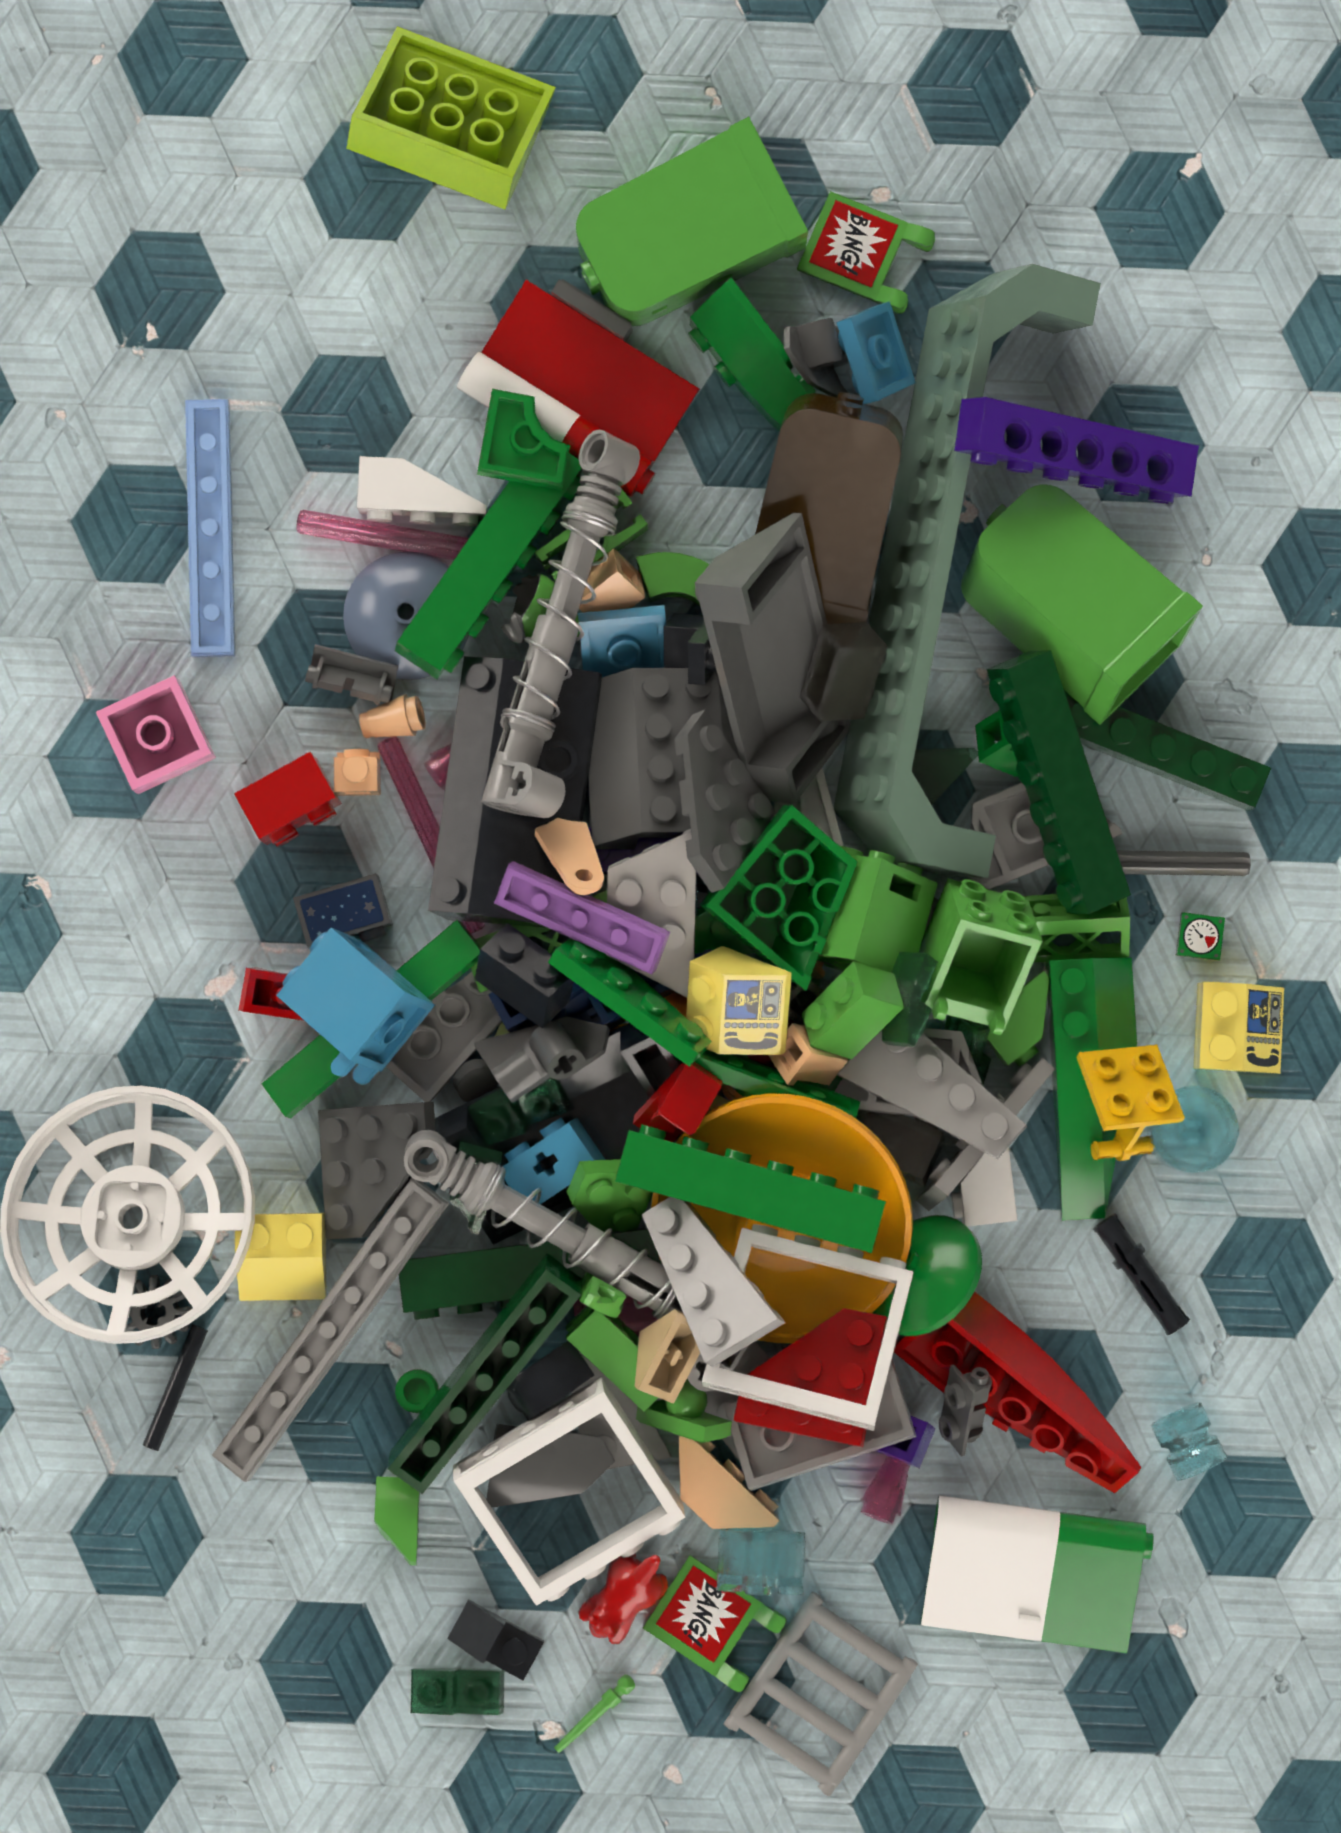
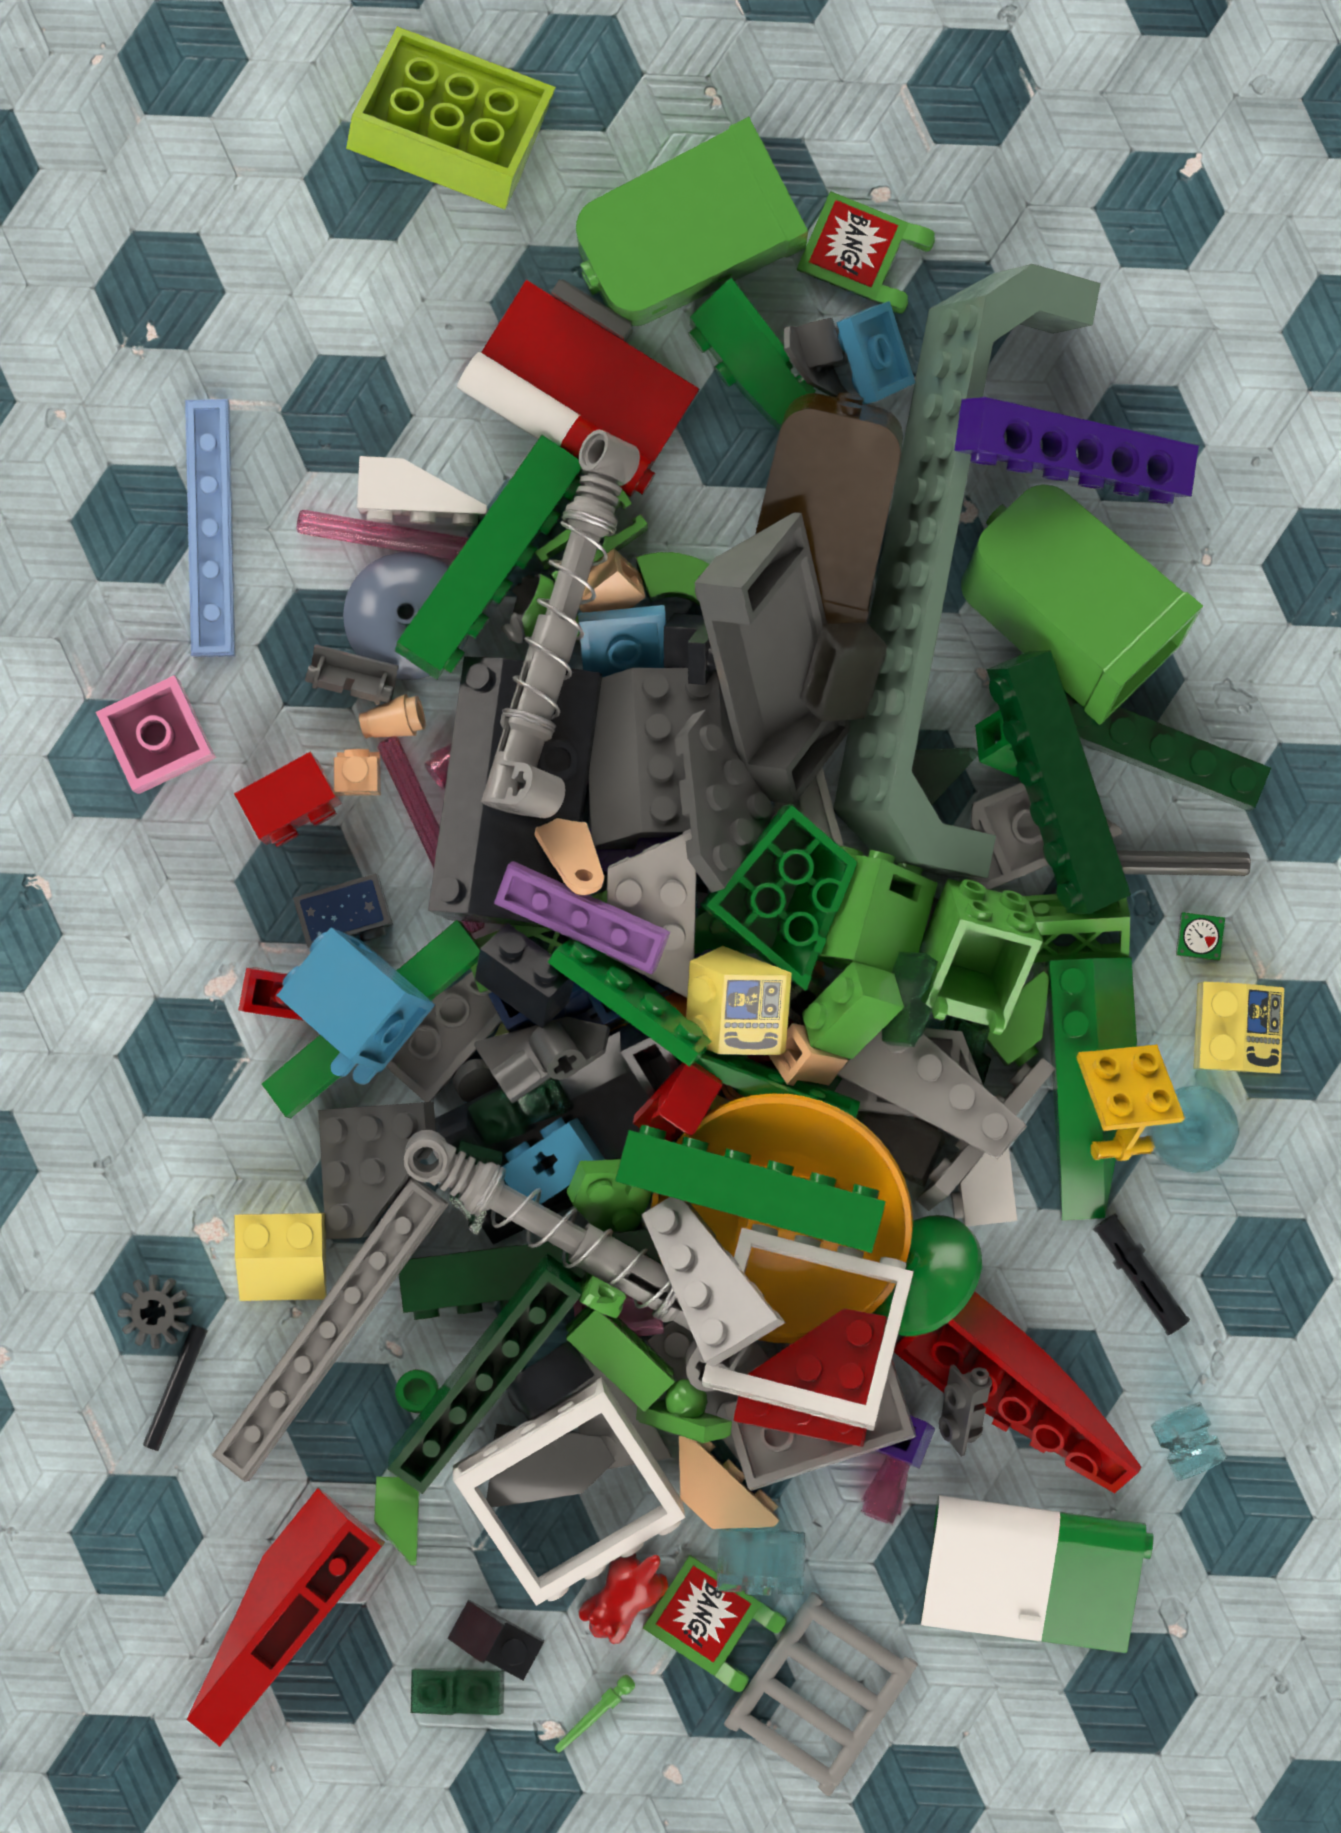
white dish [0,1085,255,1344] -> none
green tile [477,389,570,491] -> none
tan slope [635,1309,700,1404] -> none
none -> red wedge [186,1487,385,1747]

